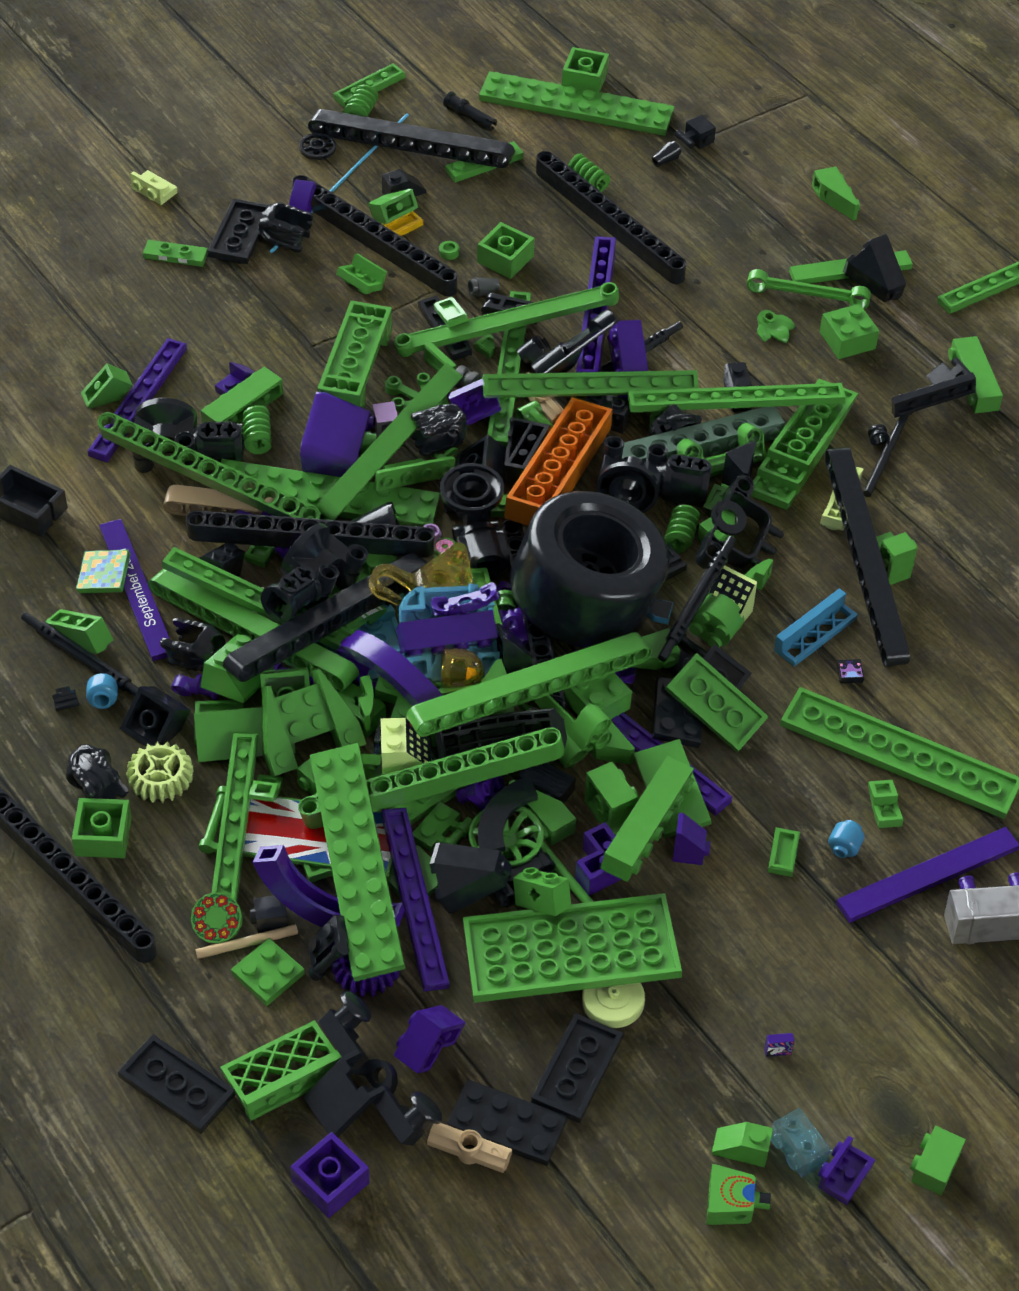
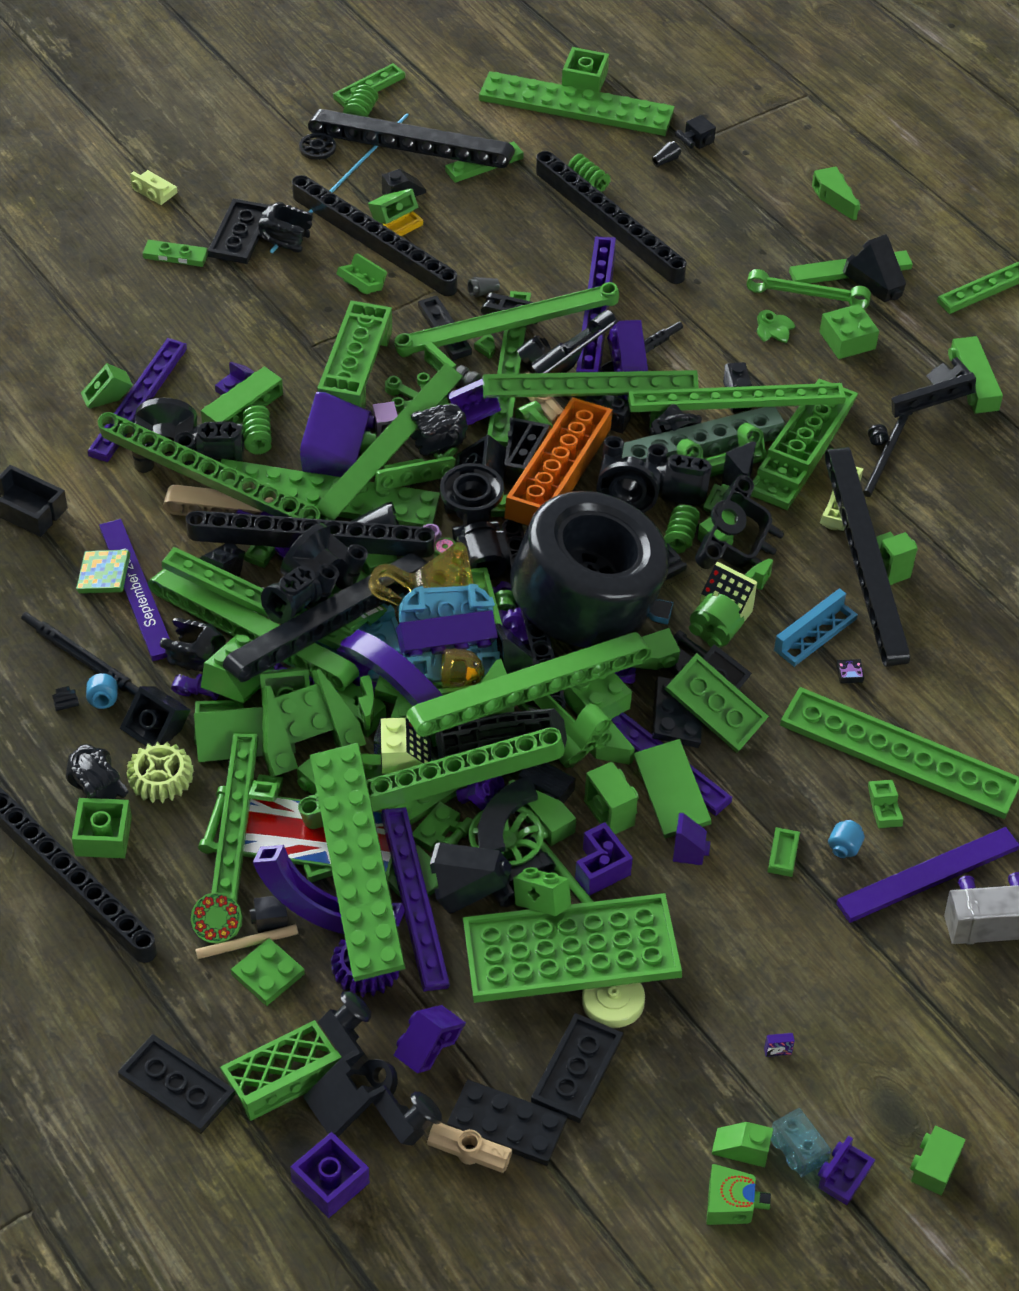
bright green slope [45,609,114,654] -> none
dark purple slope [289,179,316,213] -> none
black plate [308,914,349,981] -> none
dark purple piece [431,583,500,616] -> none
tile [434,297,468,328] -> none
bright green tile [439,241,459,260] -> none
black pin [443,91,497,130] -> none
bright green brick [477,222,535,279] -> none
bright green brick [600,755,694,882] -> none
black axle [658,536,736,662] -> none

